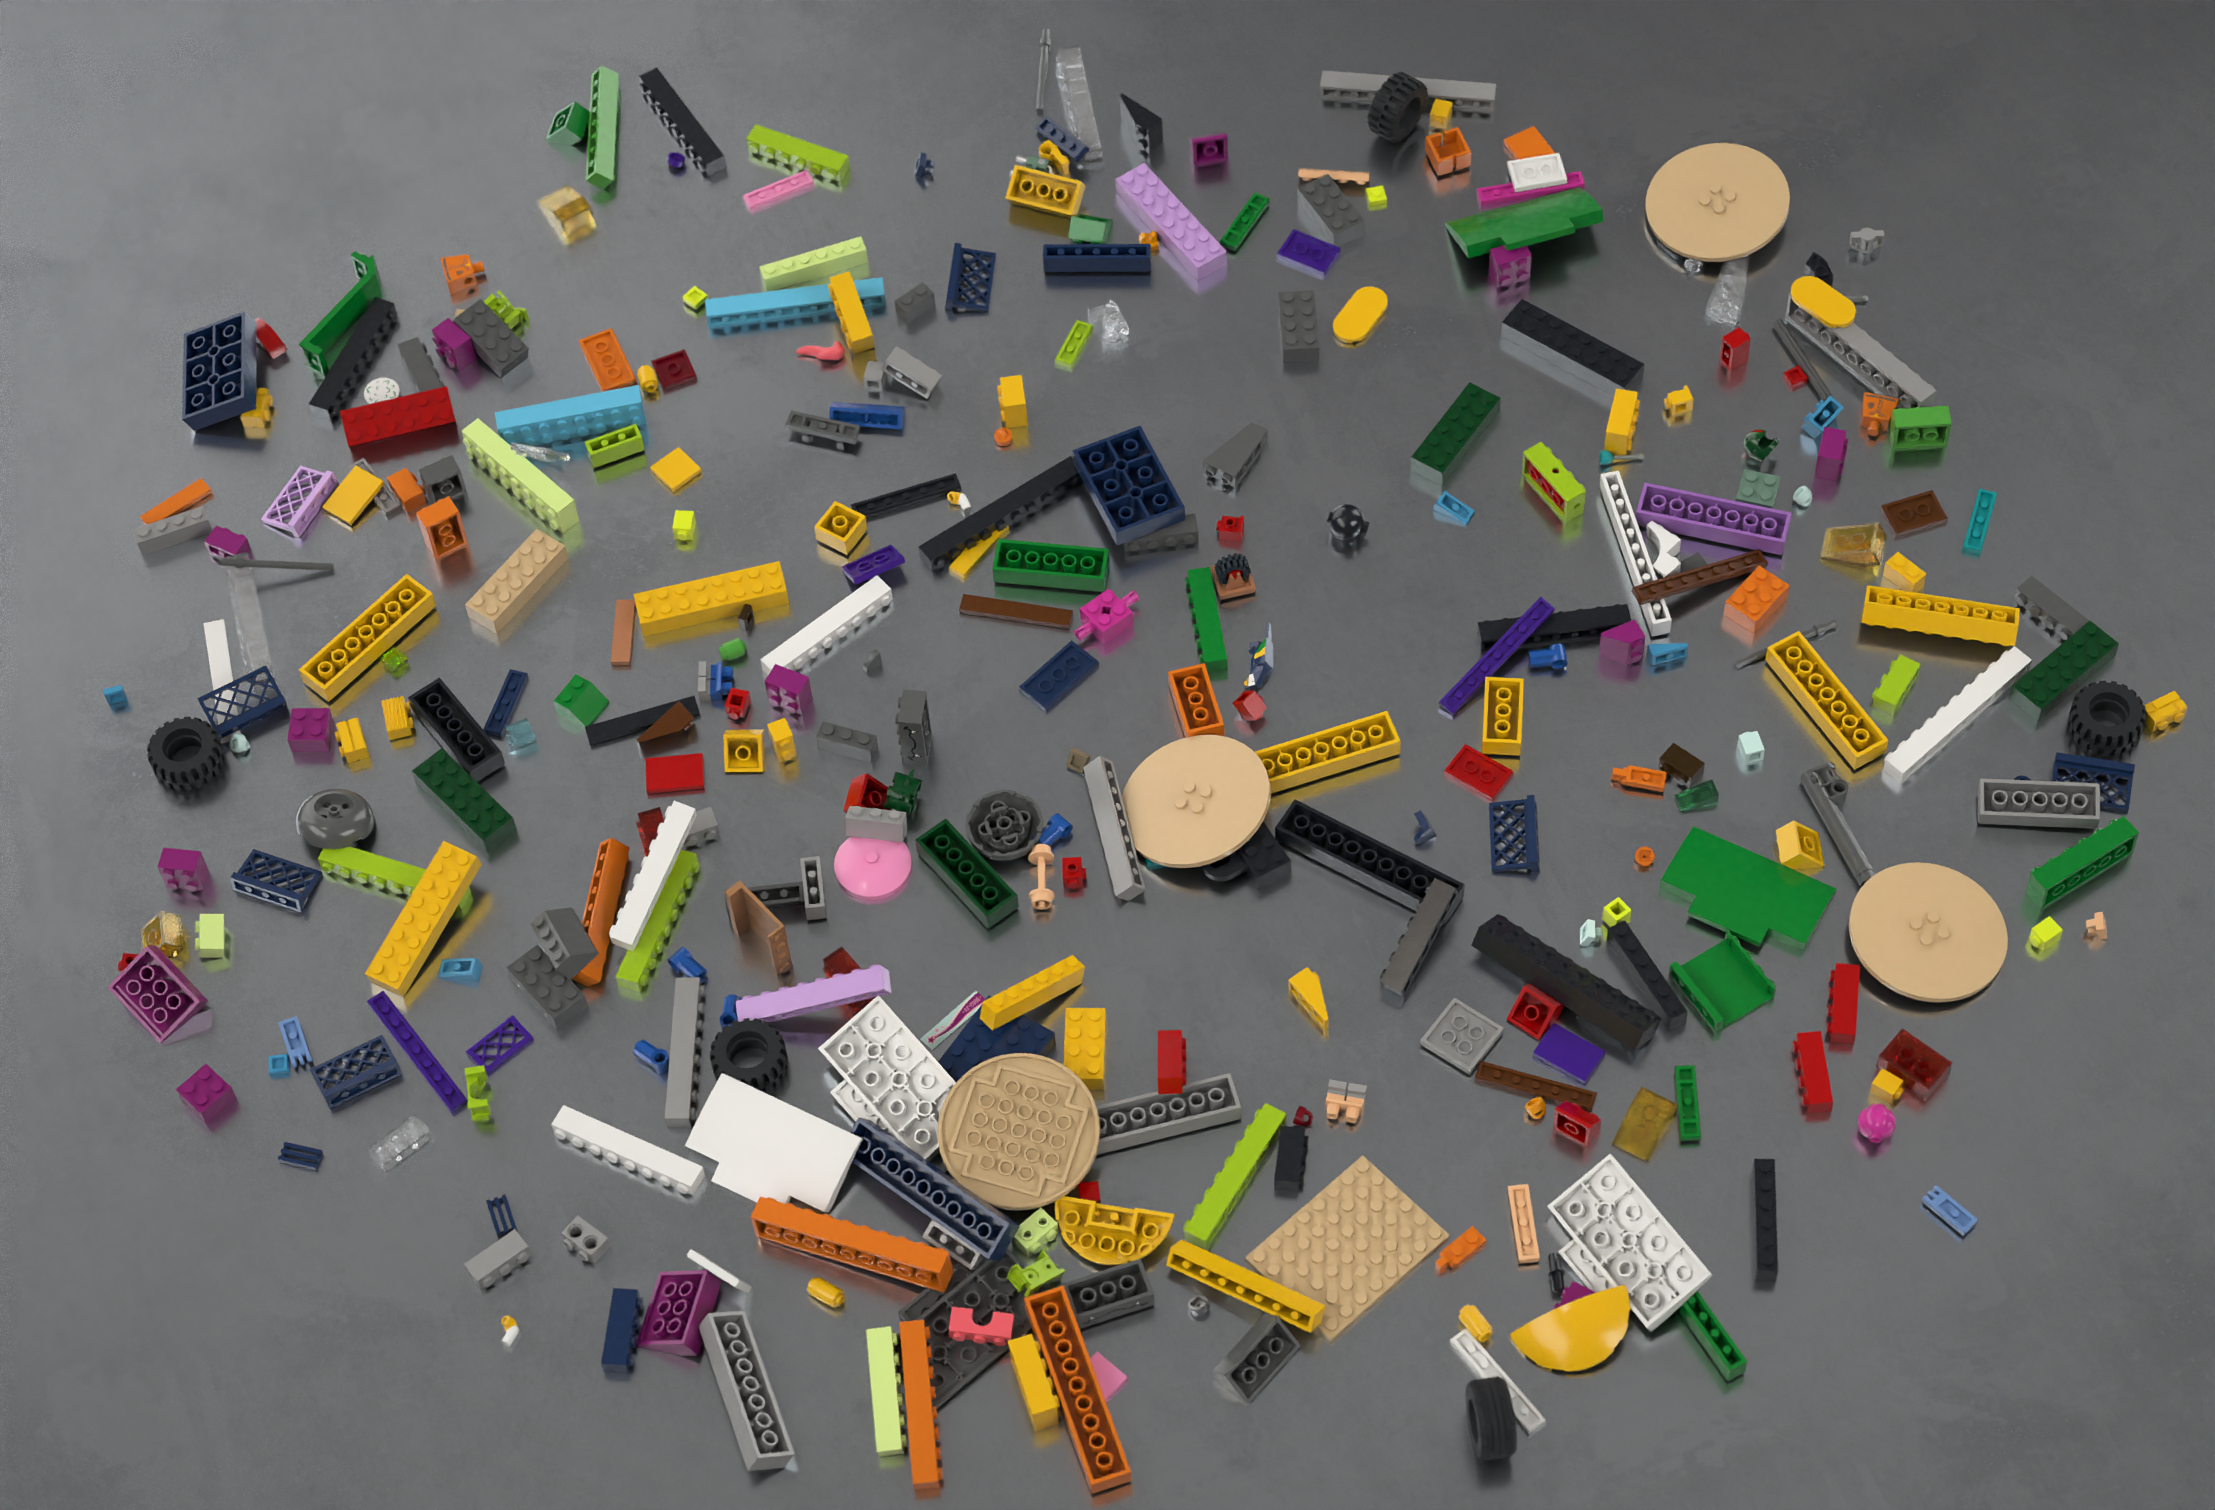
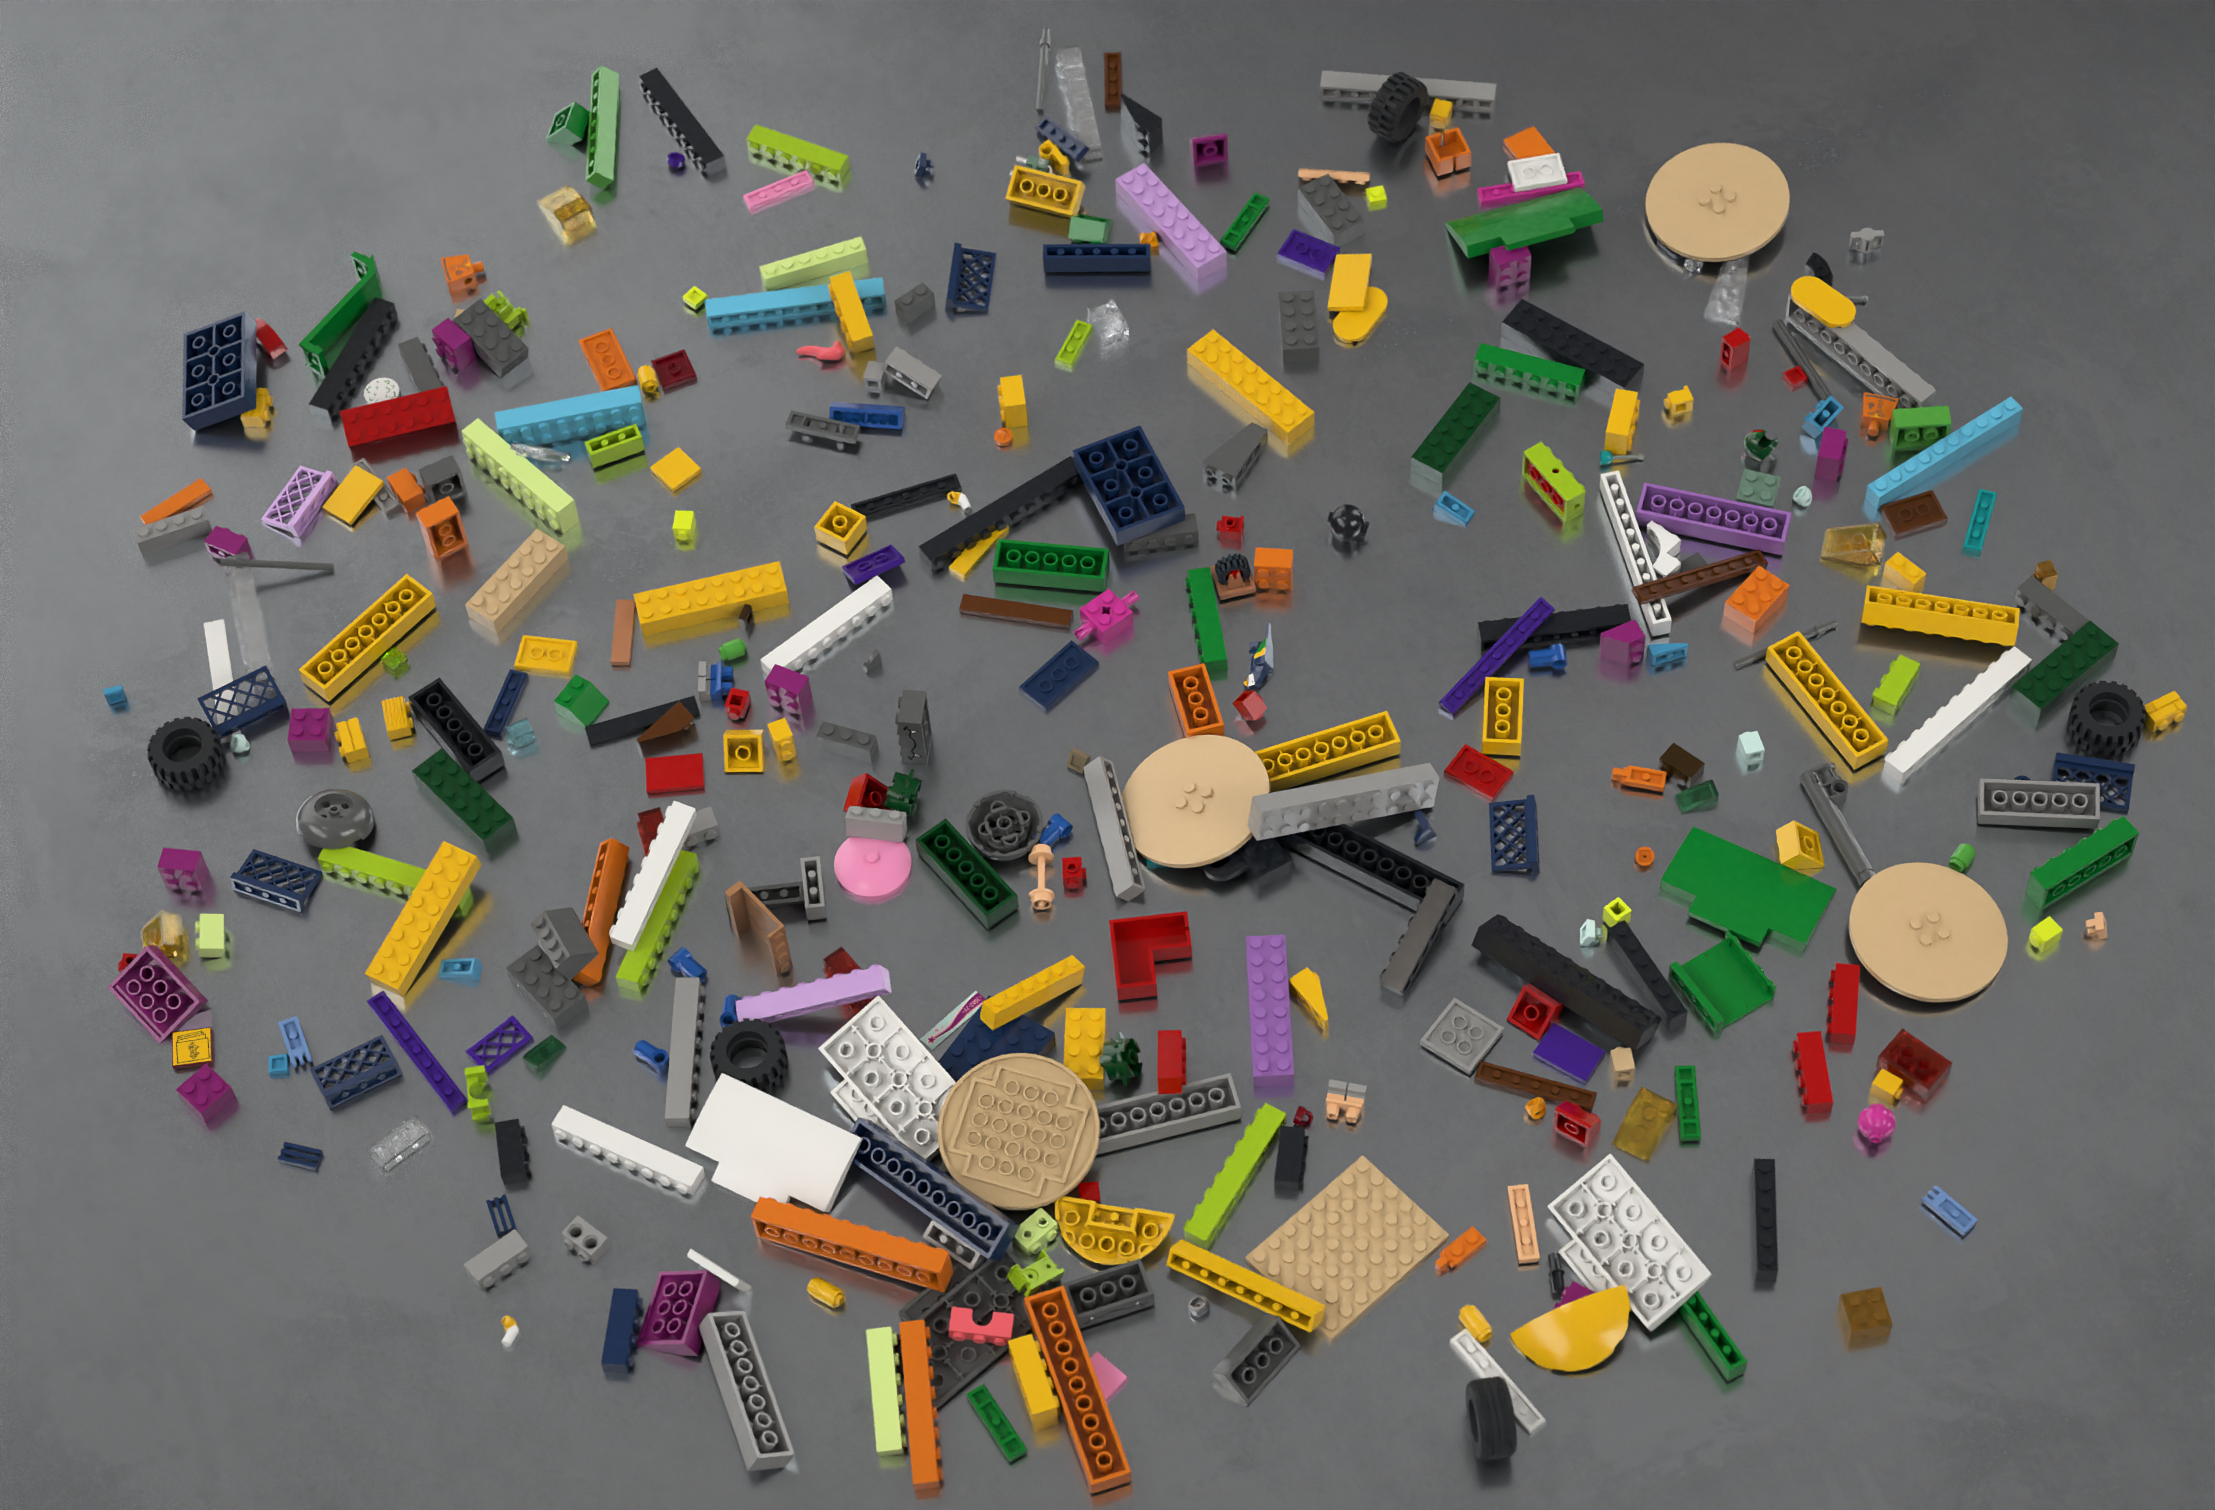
none -> yellow tile [172,1027,213,1070]
none -> black brick [495,1118,530,1185]
none -> yellow tile [514,635,578,676]
none -> clear green slope [522,1034,566,1074]
none -> green plate [966,1384,1028,1462]
none -> dark green brick [1099,1031,1142,1086]
none -> reddish brown tile [1104,52,1122,110]
none -> red piece [1109,911,1192,1000]
none -> yellow brick [1187,329,1314,446]
none -> medium lavender brick [1246,935,1294,1088]
none -> light grey brick [1248,763,1439,841]
none -> orange brick [1254,547,1293,590]
none -> yellow tile [1328,254,1372,311]
none -> green brick [1473,343,1585,397]
none -> tan brick [1610,1047,1635,1081]
none -> pearl gold brick [1838,1287,1893,1342]
none -> medium azure brick [1865,397,2023,510]
none -> bright green brick [1949,843,1976,873]
none -> pearl gold brick [2030,560,2058,589]

